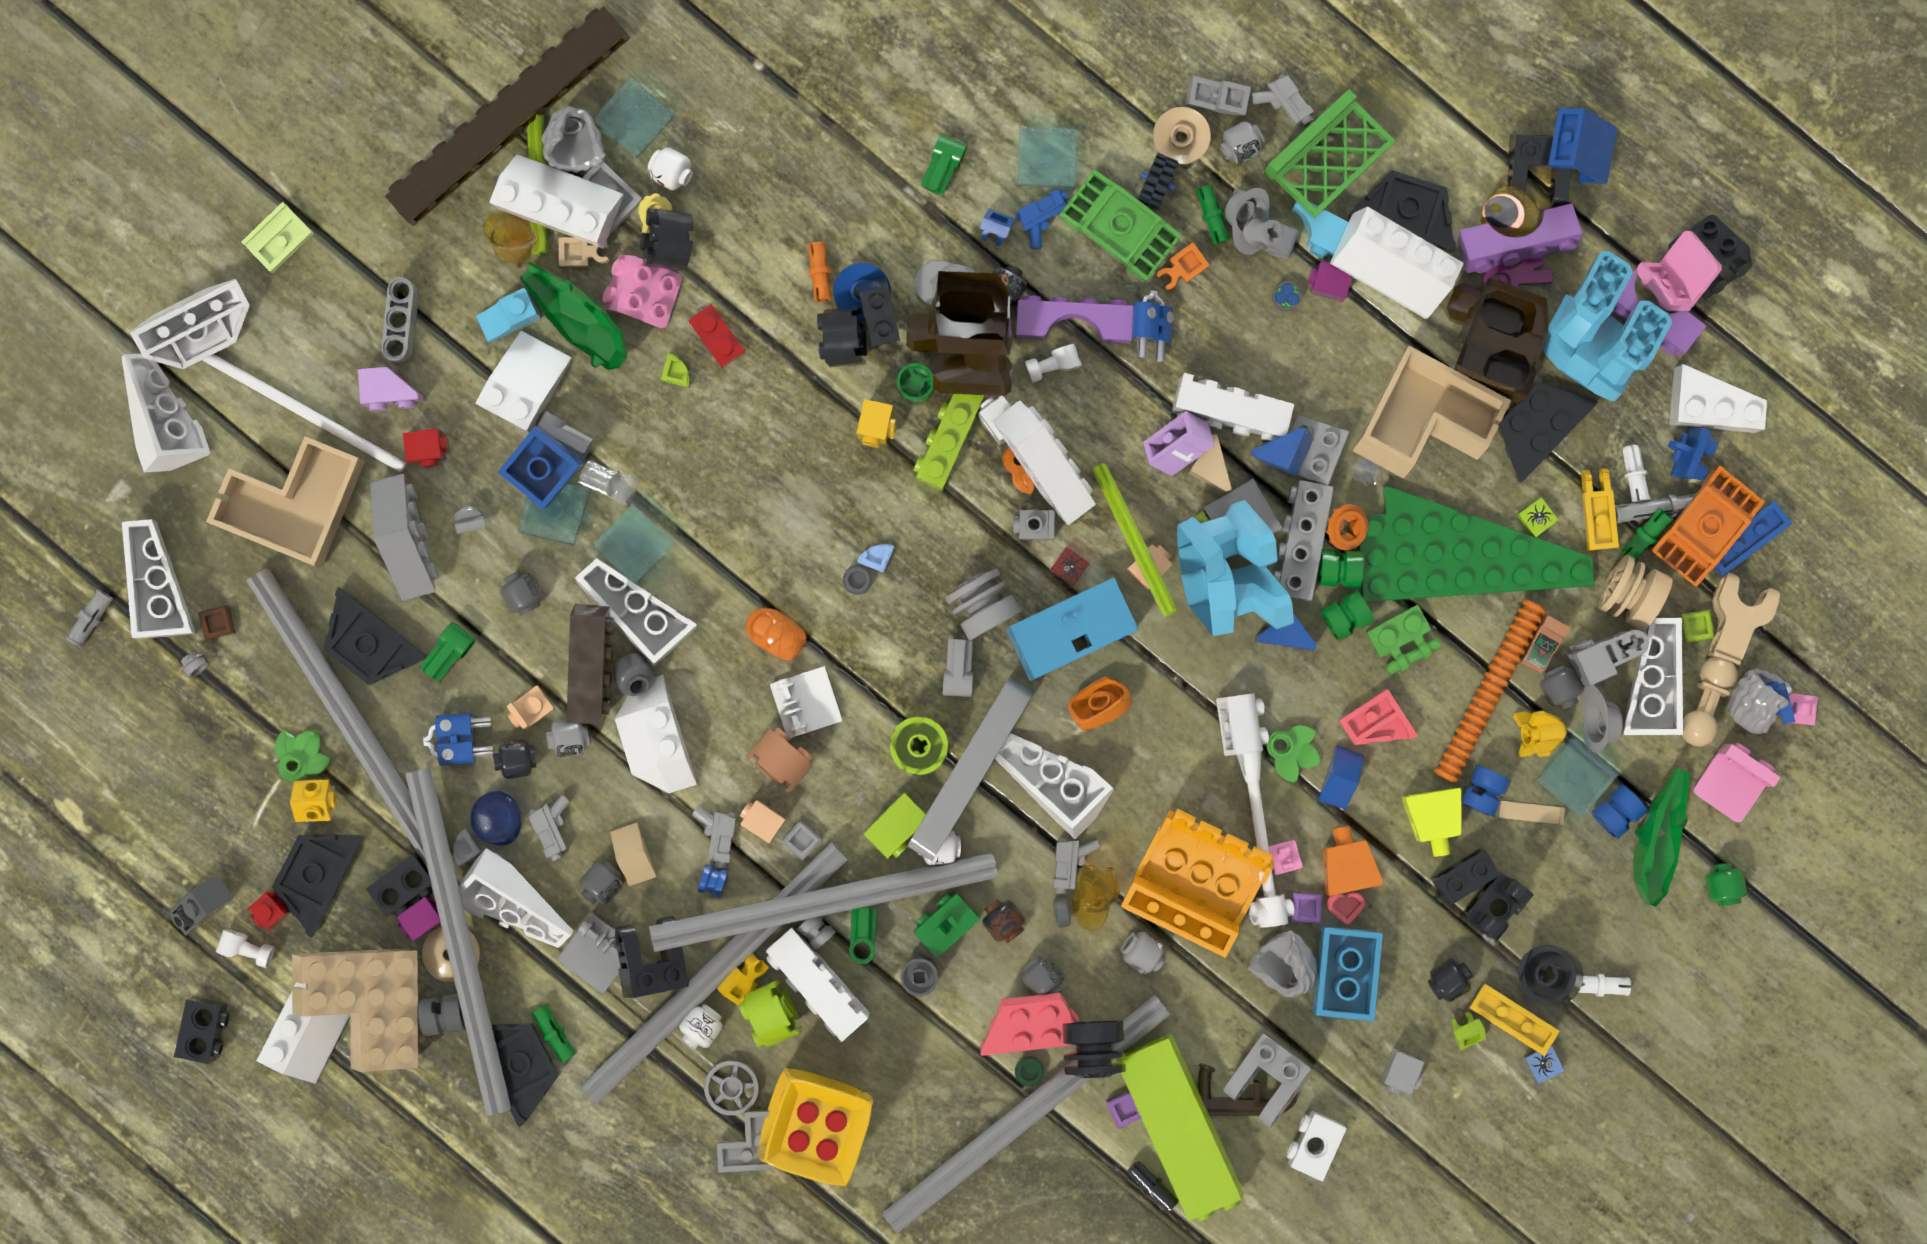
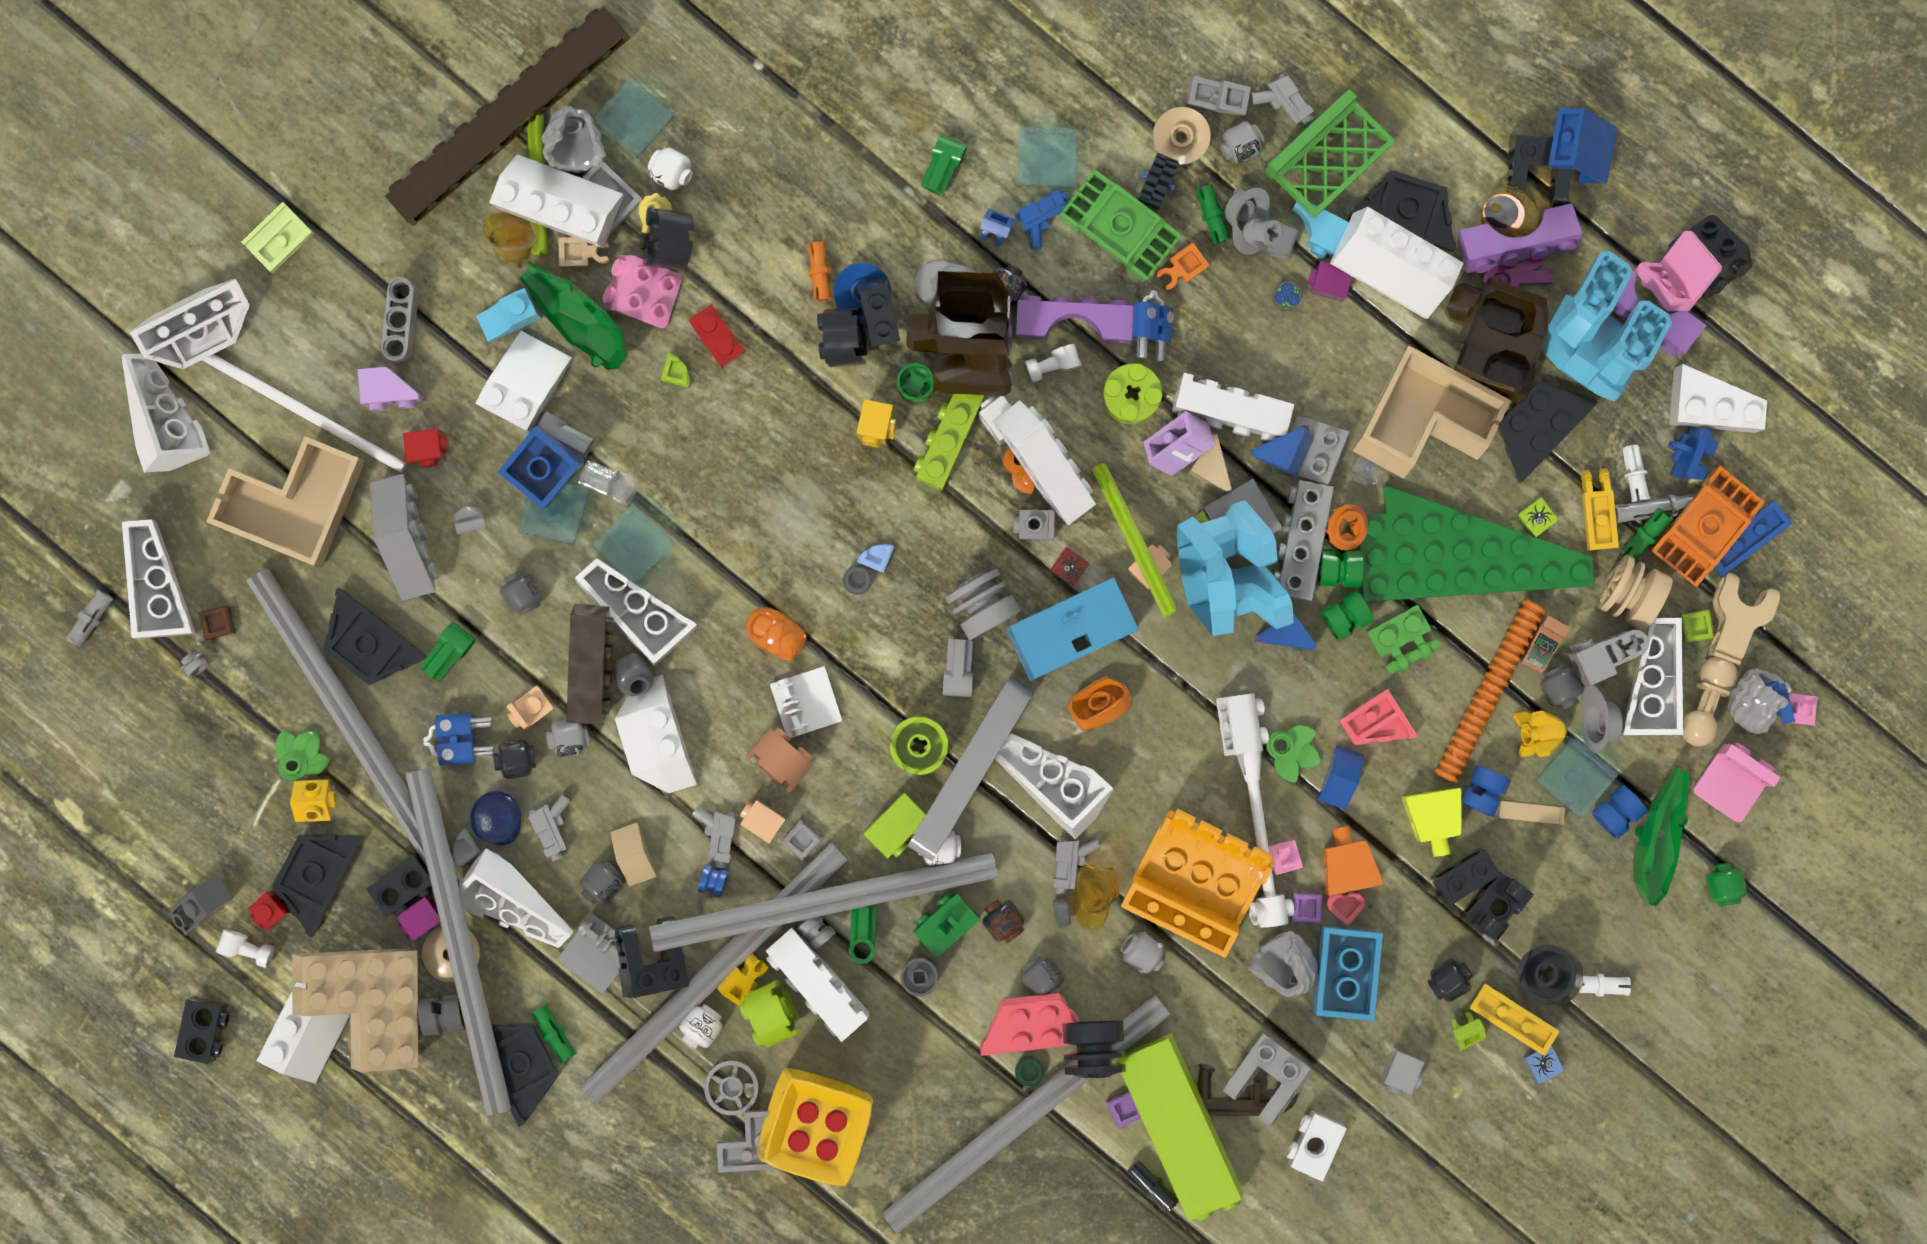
none -> lime brick [1102,364,1162,425]

